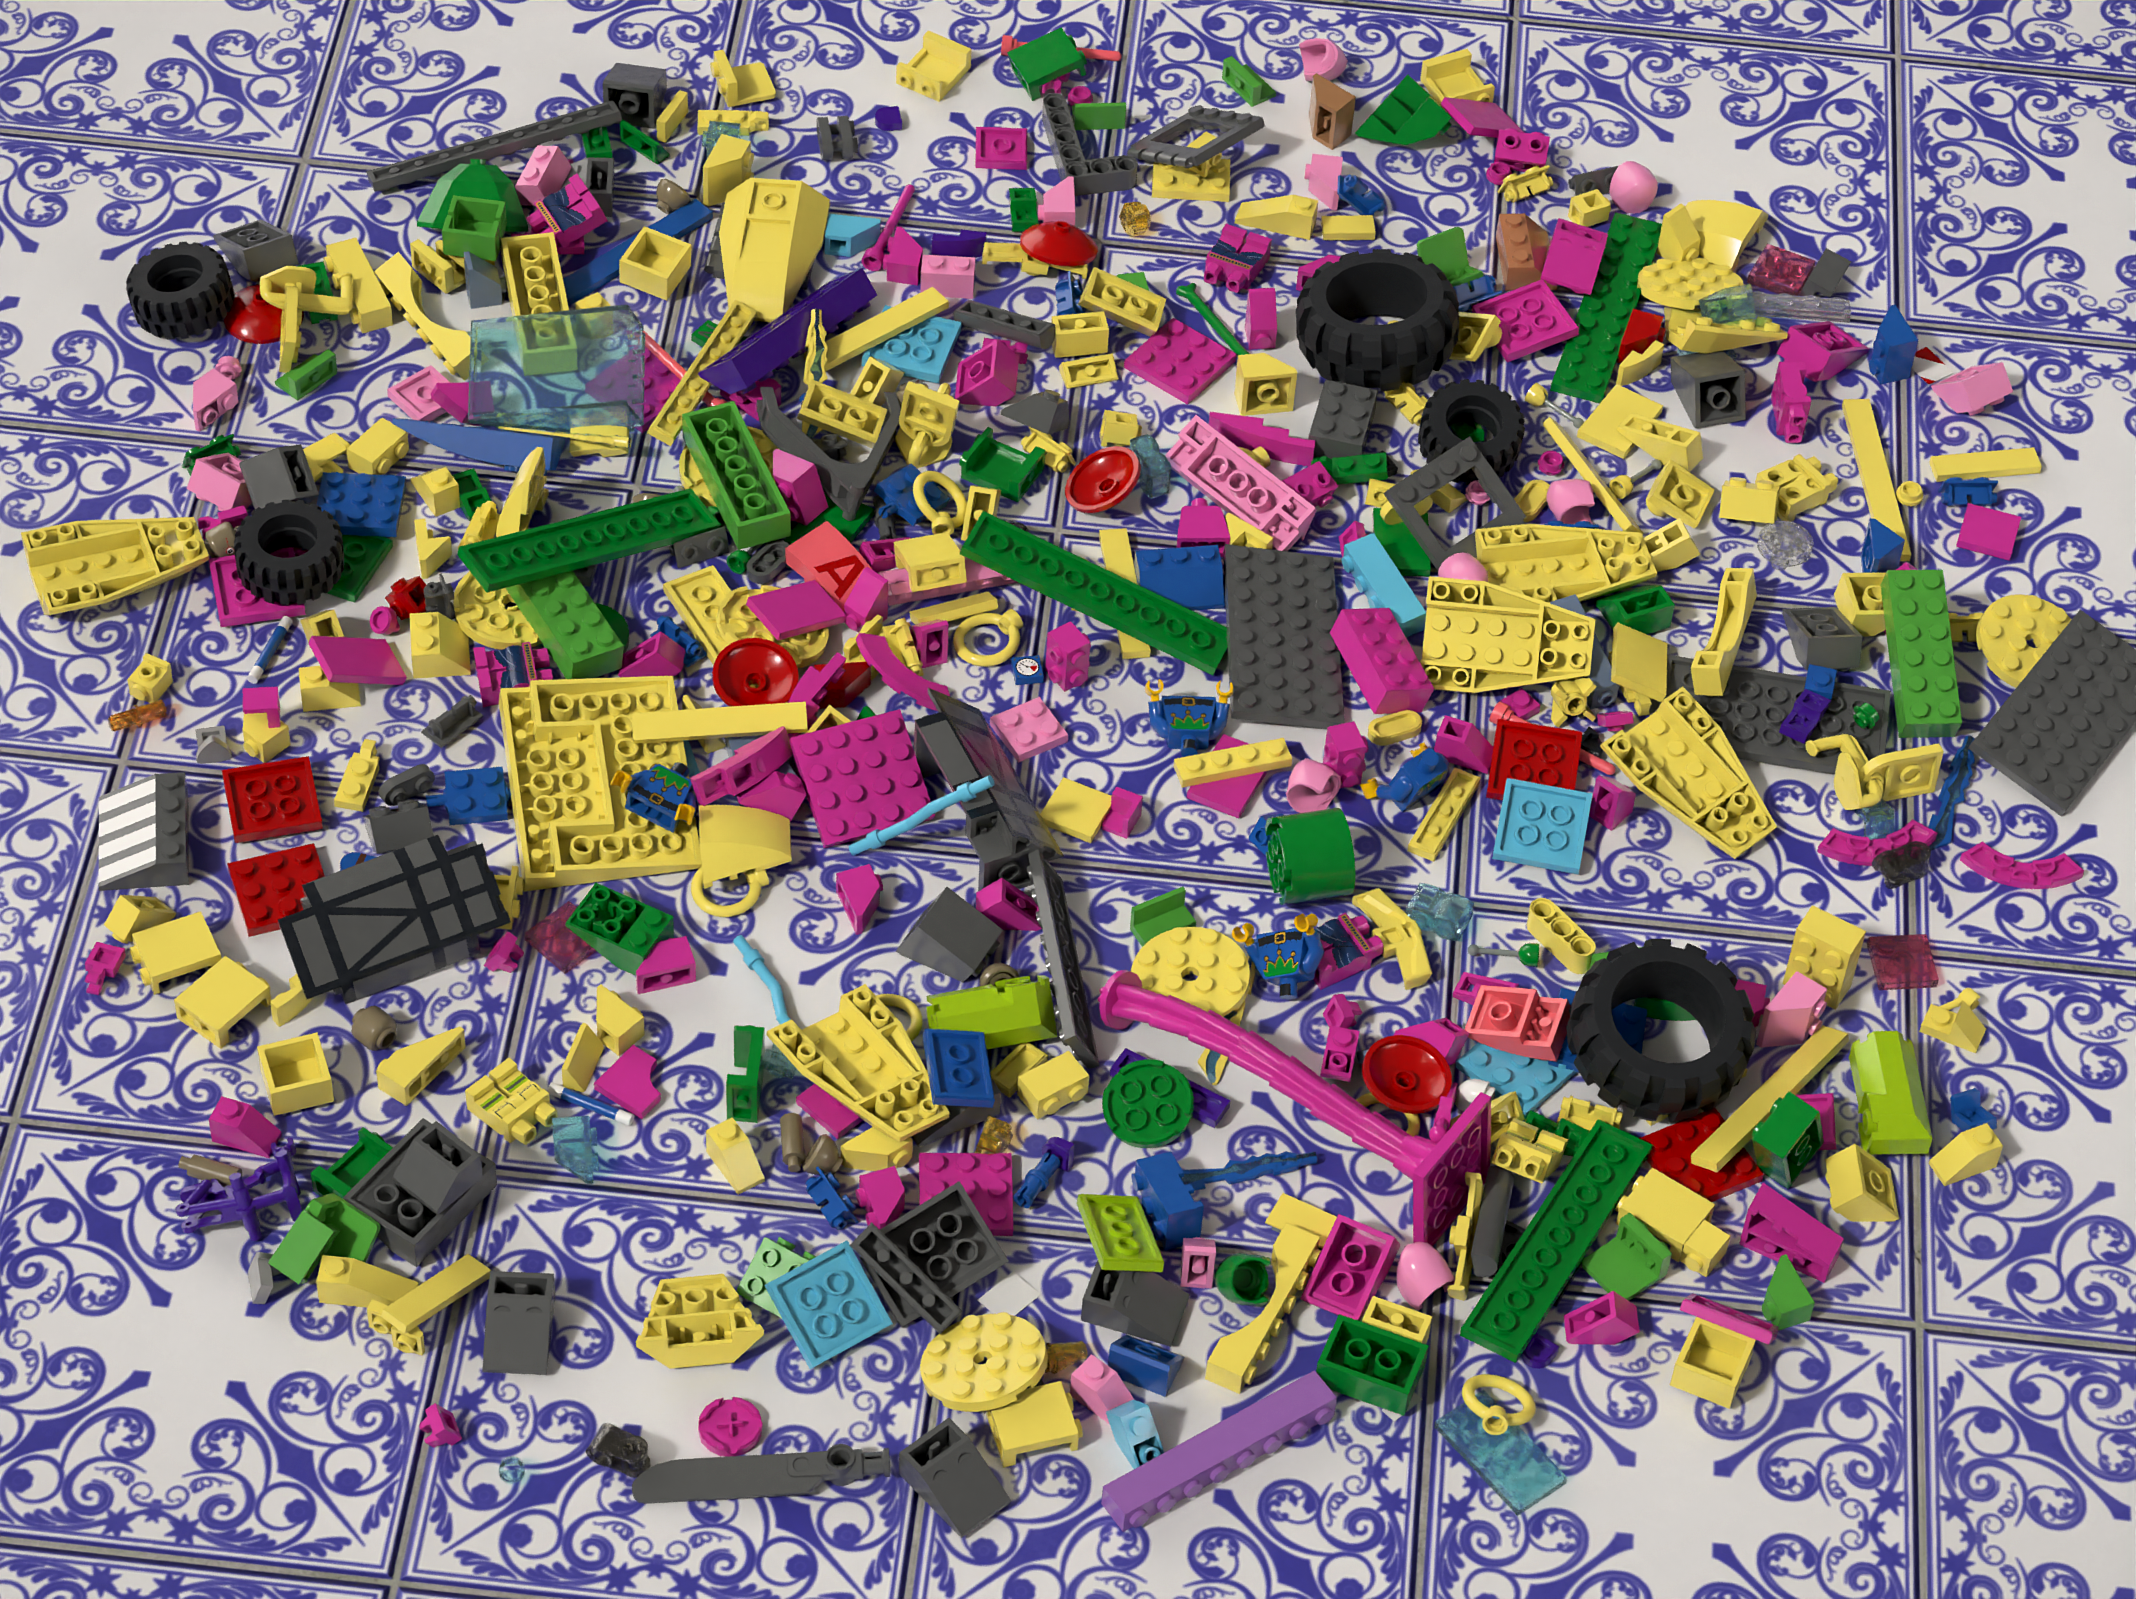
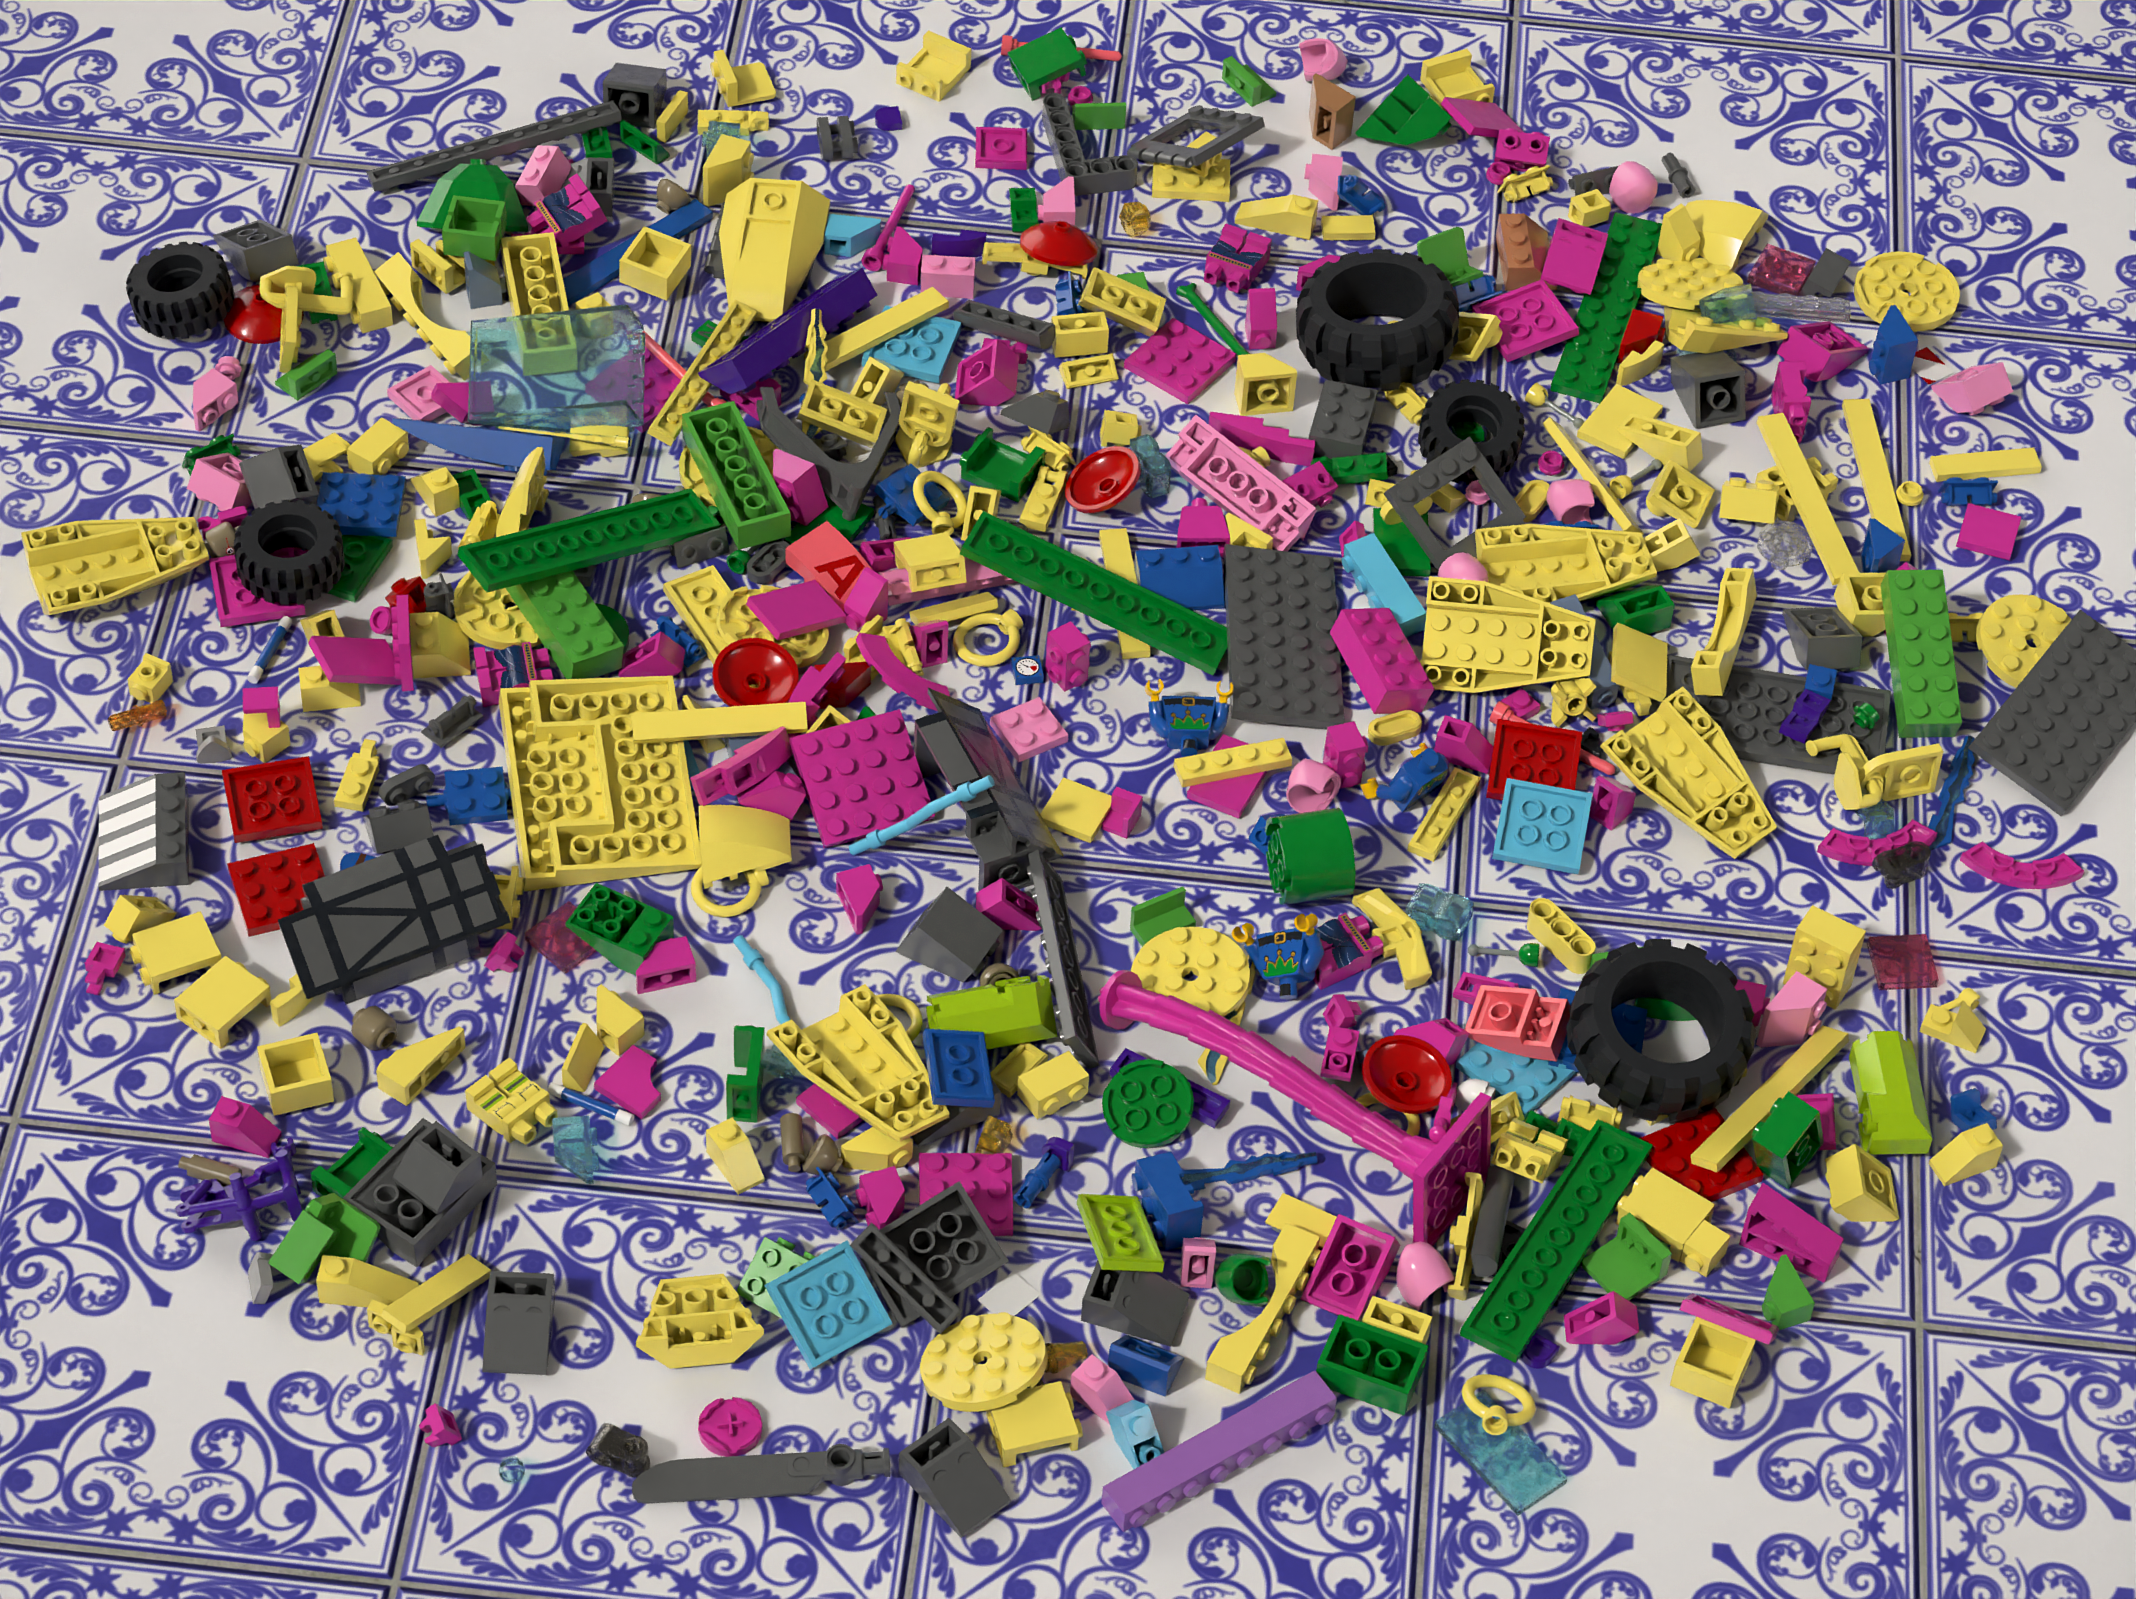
torso [610,762,697,833] -> none
none -> dark pink plate [391,595,414,691]
none -> light yellow plate [1019,465,1068,532]
none -> dark grey axle [1661,152,1696,198]
none -> light yellow tile [1757,413,1859,585]
none -> light yellow plate [1854,251,1960,332]

